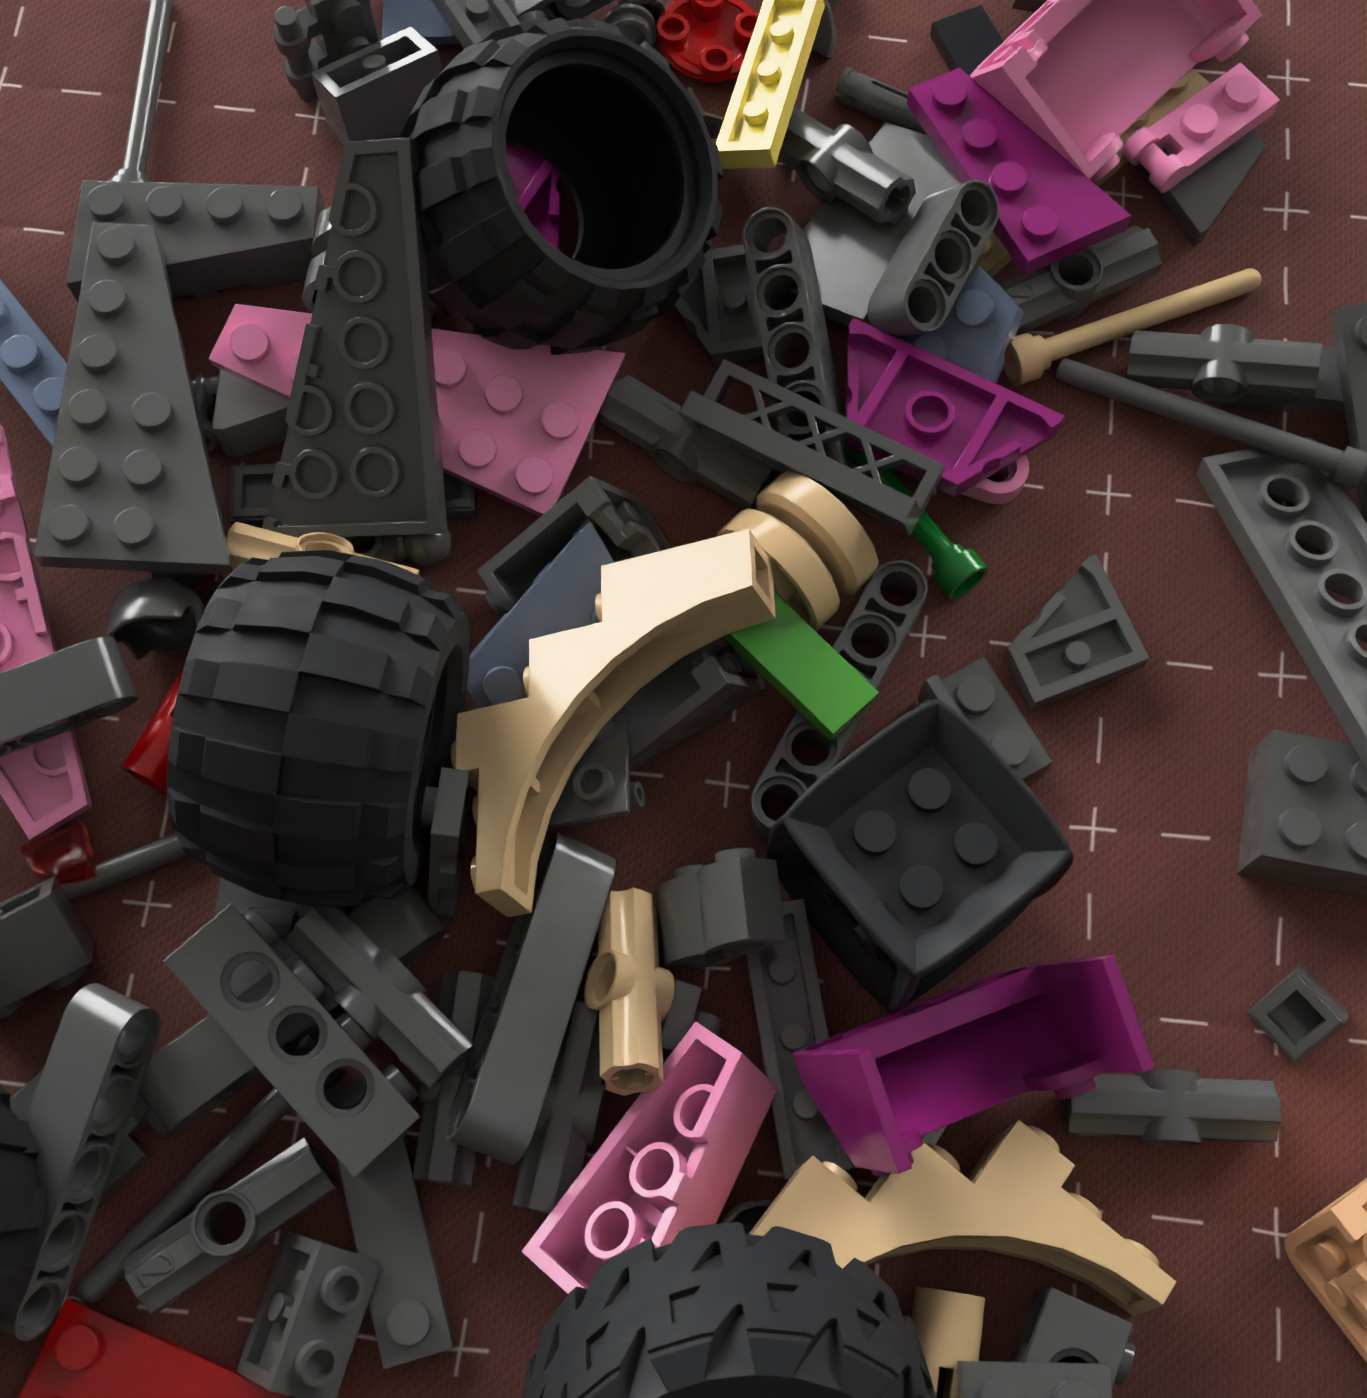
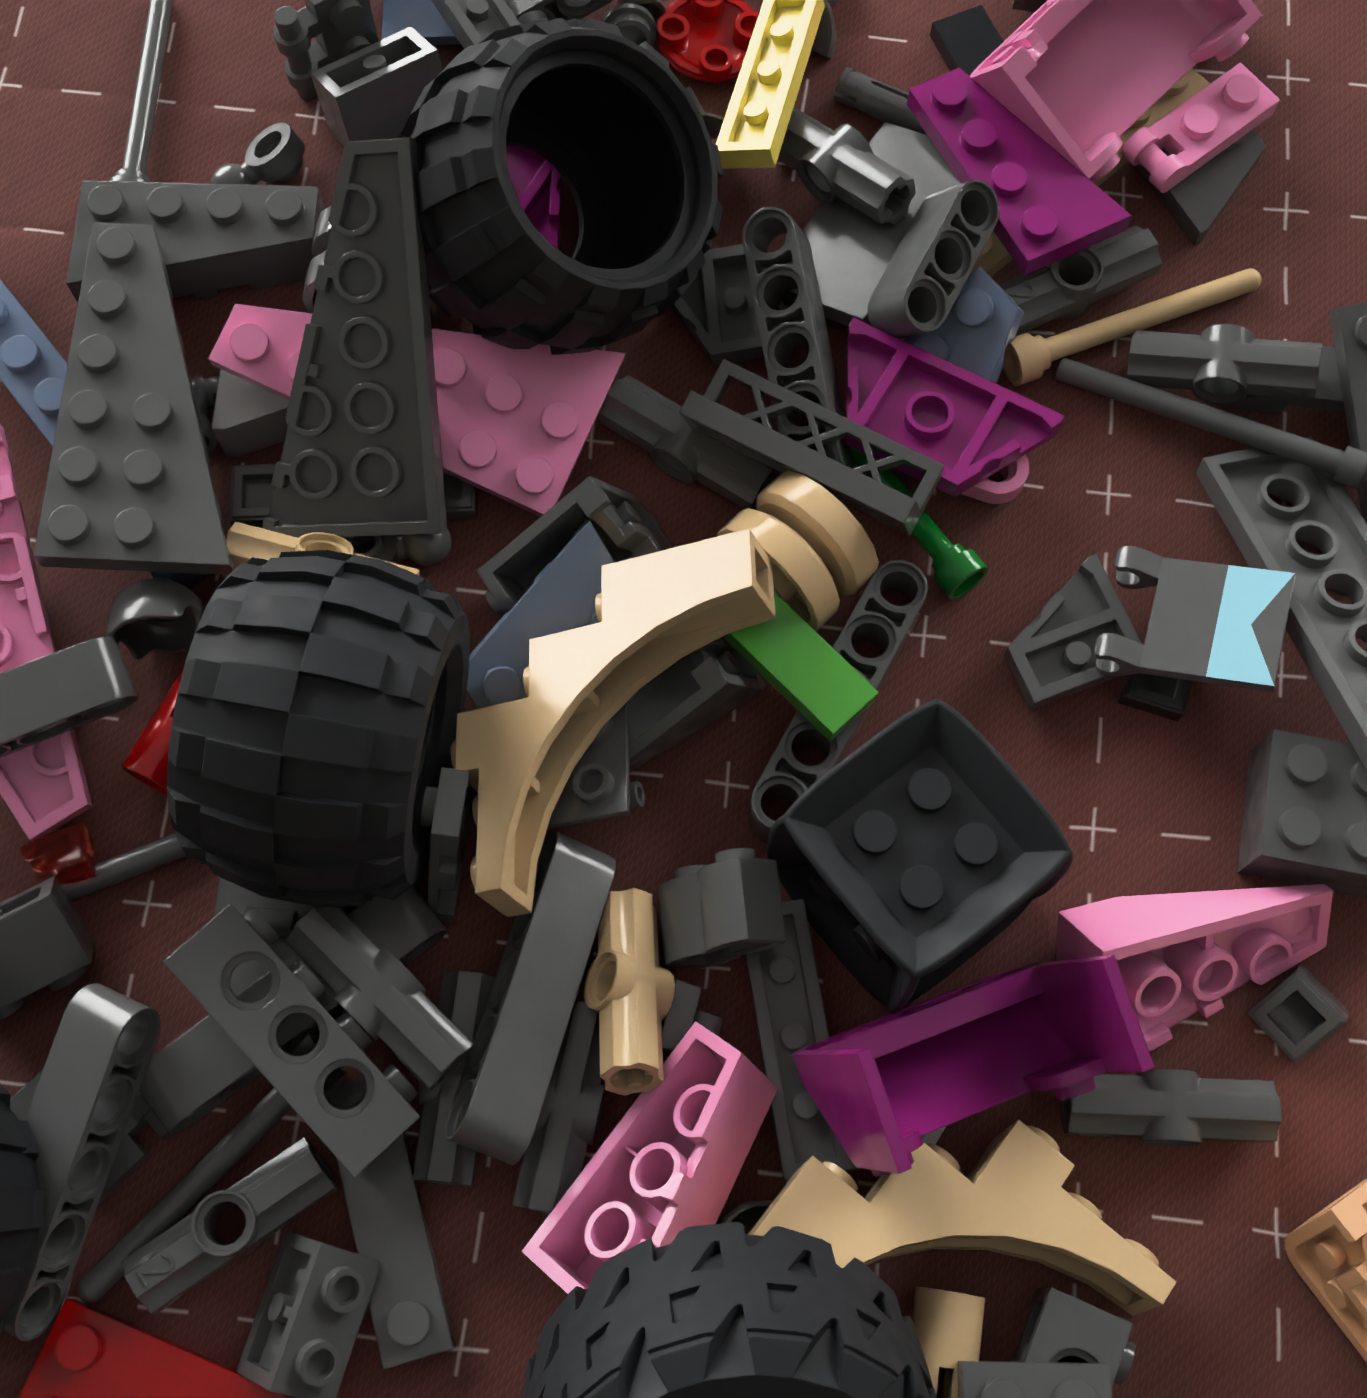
dark grey bracket [916,656,1053,782] -> none
none -> dark grey plate [210,122,305,185]
none -> bright pink wedge [1056,884,1333,1051]
none -> dark grey flag [1094,546,1295,692]
none -> pearl dark grey tile [1117,673,1192,722]

